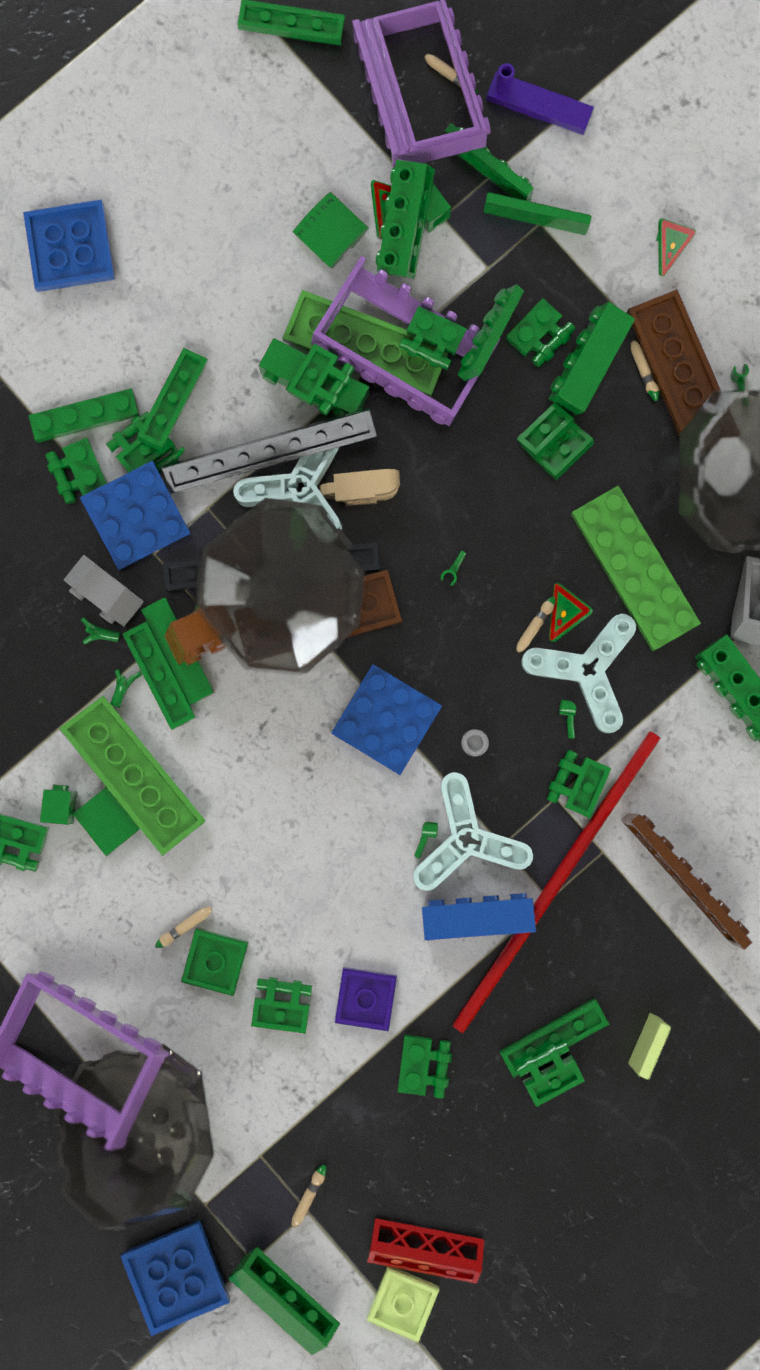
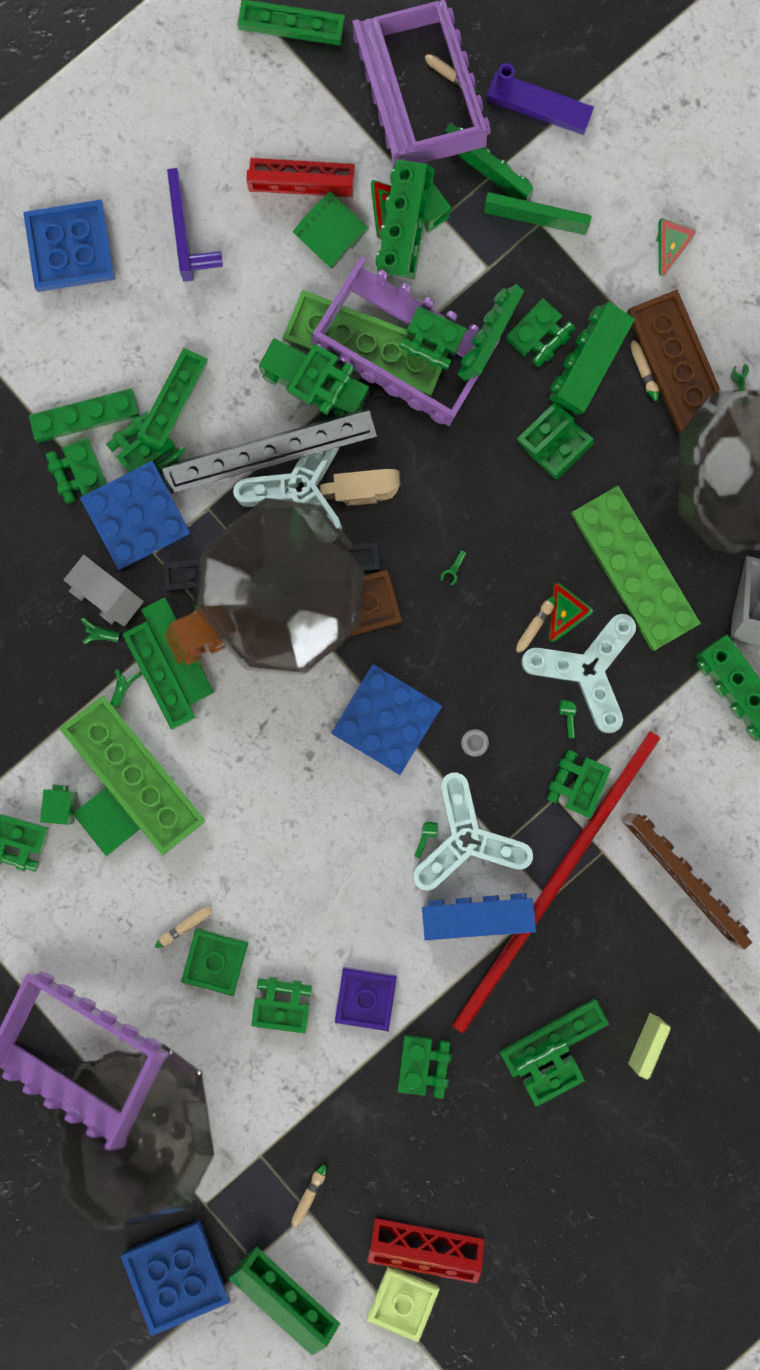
none -> dark purple piece [167,168,223,282]
none -> red fence [246,158,355,198]

